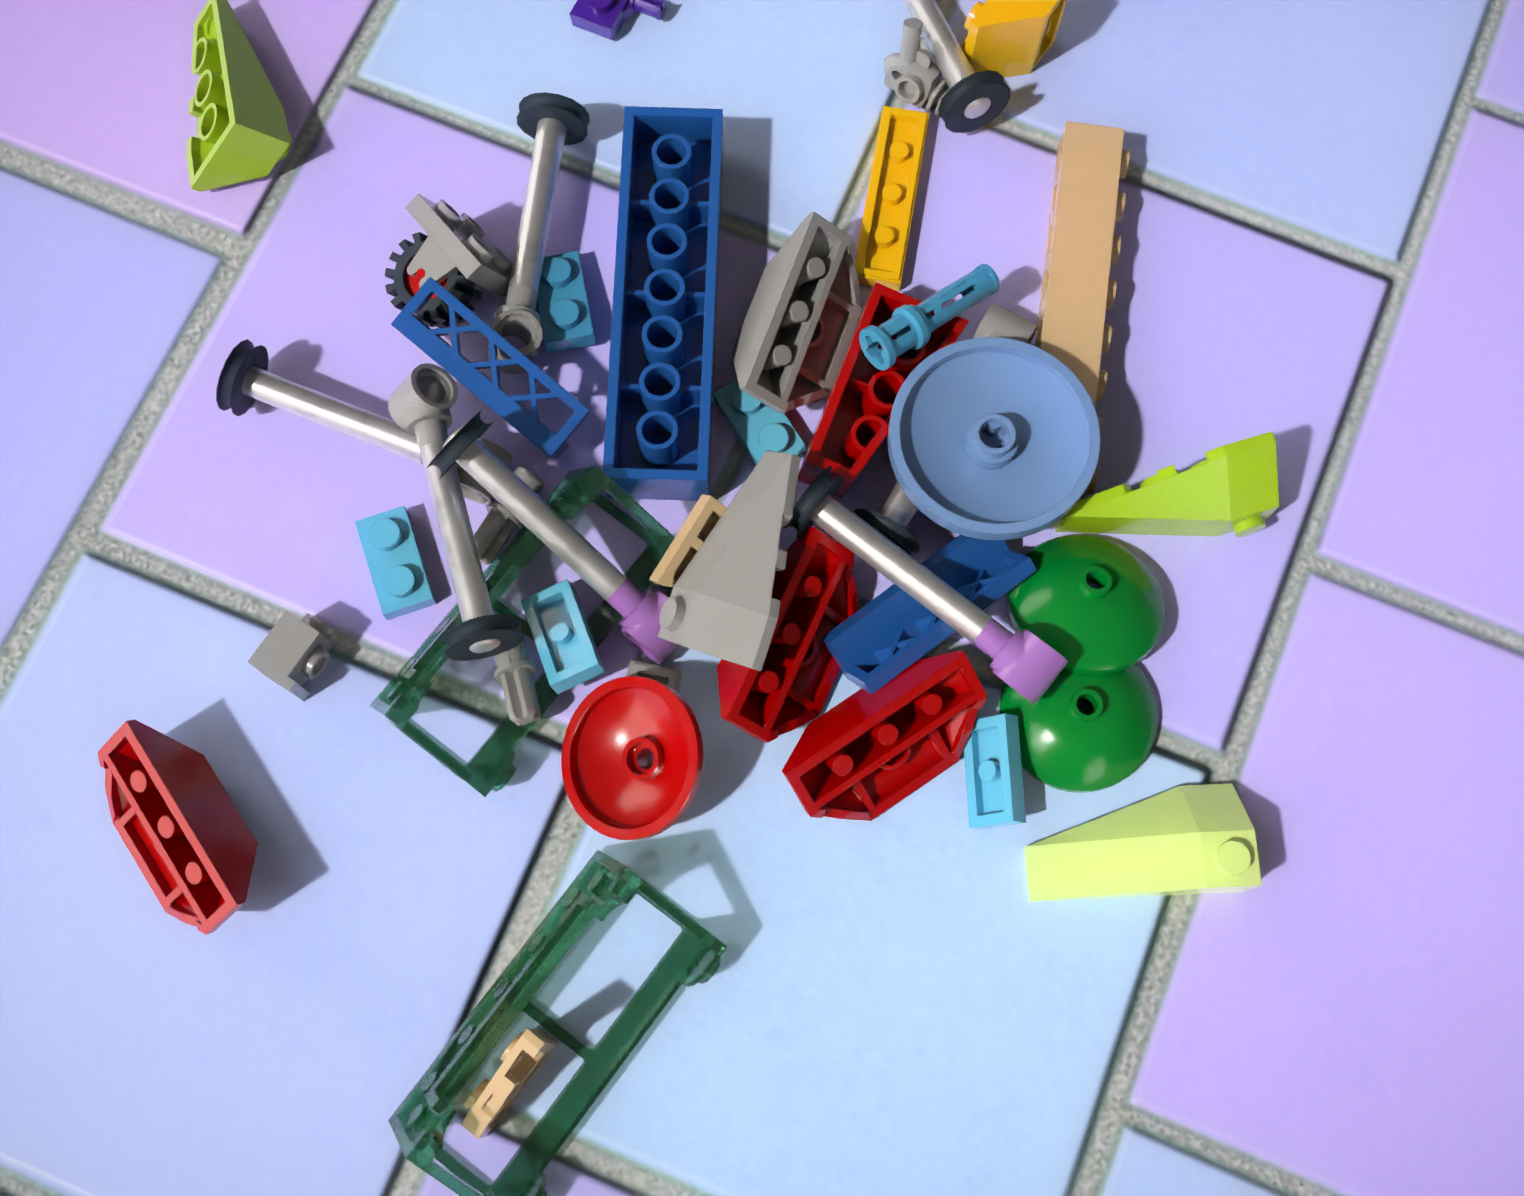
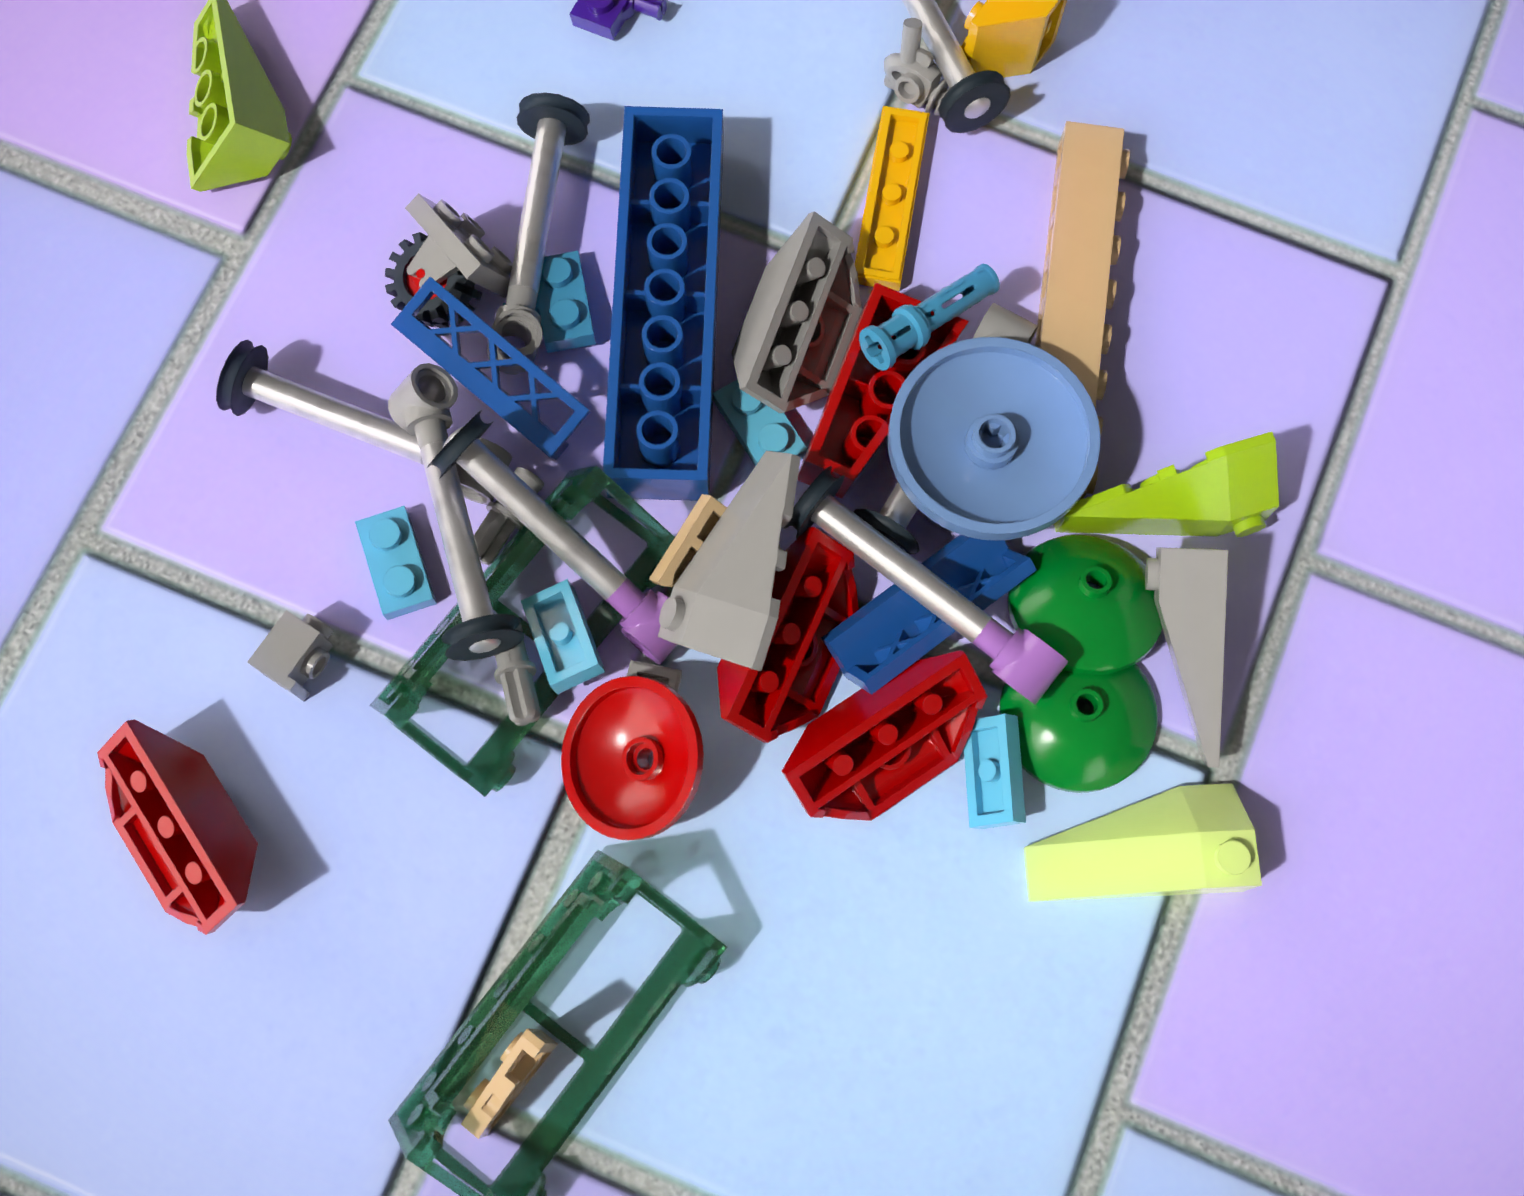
none -> light grey wedge [1145,547,1229,768]

